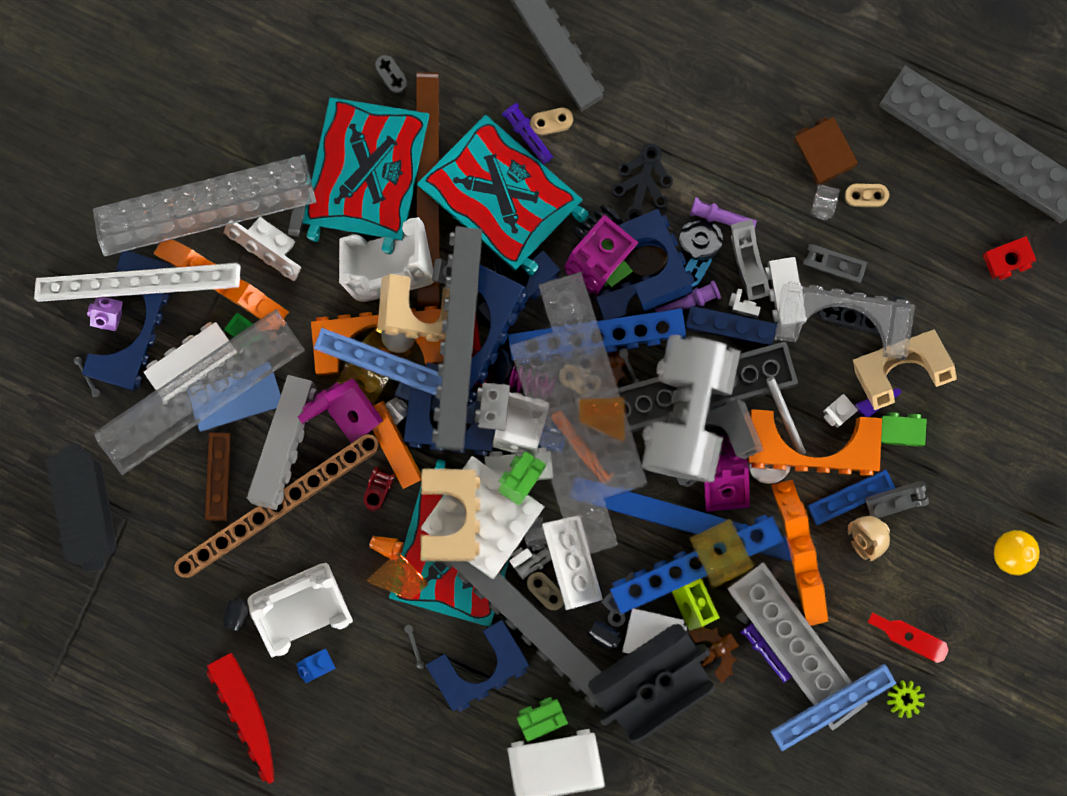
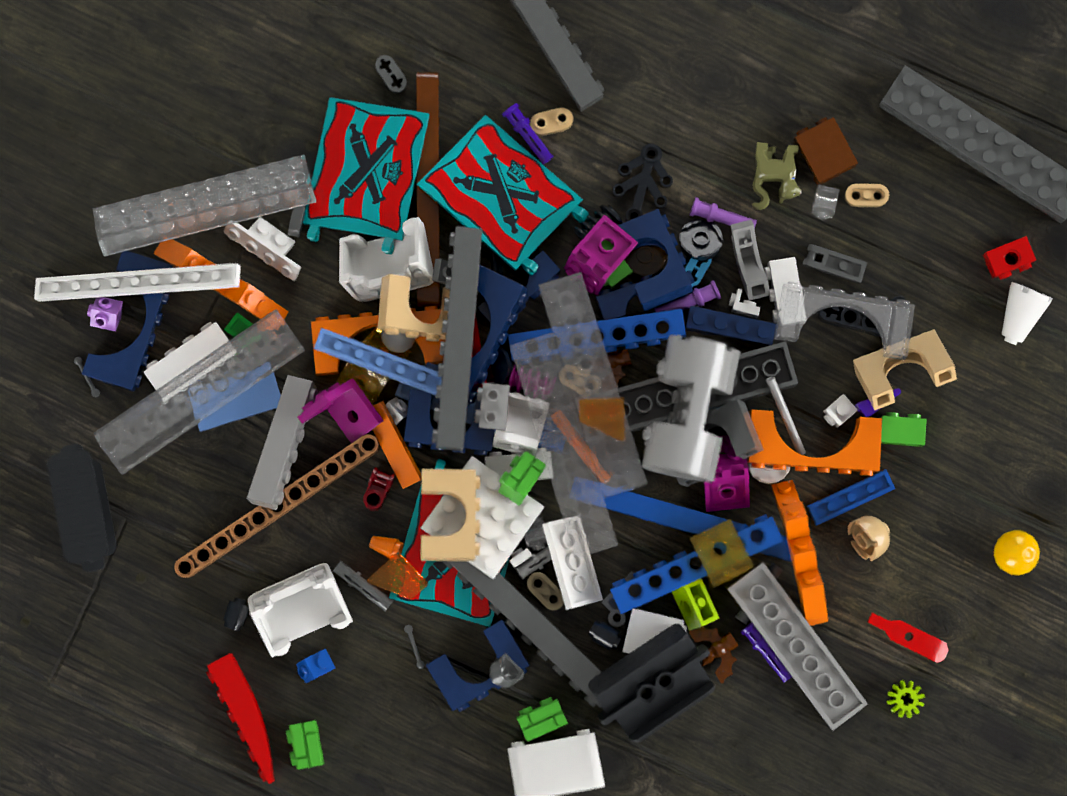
reddish brown tile [205,432,231,521] -> none
dark grey hinge [619,349,640,384] -> none
medium blue tile [770,664,897,751] -> none
dark grey plate [865,481,929,518] -> none
none -> bright green brick [286,720,324,770]
none -> dark grey pin [333,560,393,612]
none -> dark grey piece [490,654,524,688]
none -> olive animal [752,142,801,210]
none -> white cone [1002,282,1053,345]

